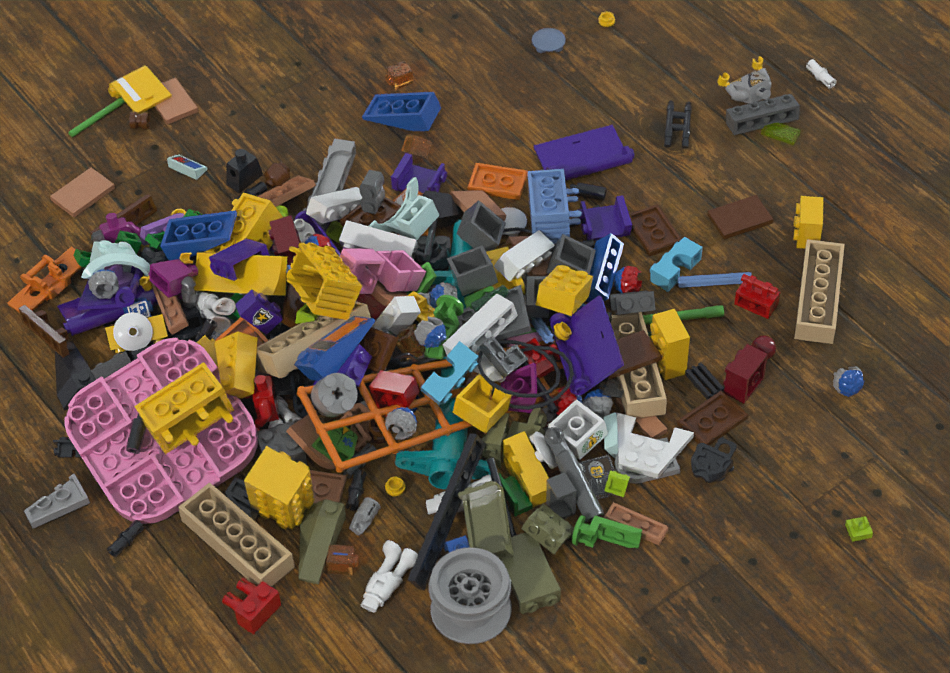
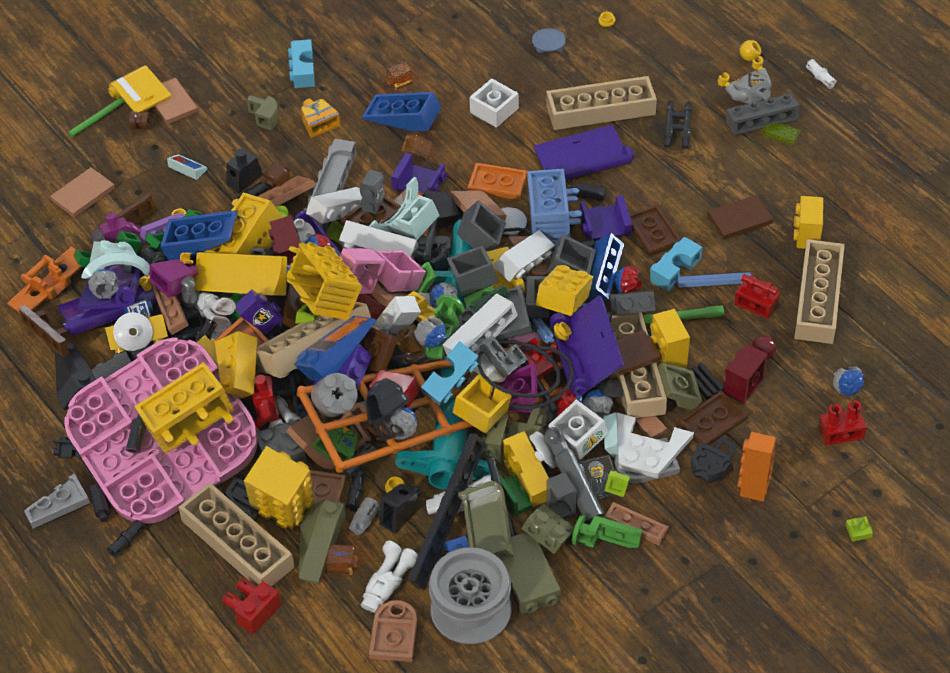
dark purple panel [209,238,270,281] -> none
none -> black cylinder [89,484,110,522]
none -> olive brick [247,95,279,131]
none -> medium azure arch [288,39,315,88]
none -> light orange torso [301,99,340,138]
none -> black piece [366,378,410,441]
none -> nougat tile [369,600,417,662]
none -> black torso [379,484,421,534]
none -> white brick [469,79,519,127]
none -> tan brick [546,76,657,130]
none -> olive plate [658,362,702,410]
none -> orange wedge [737,432,776,502]
none -> yellow piece [740,40,761,61]
none -> red brick [818,400,867,446]

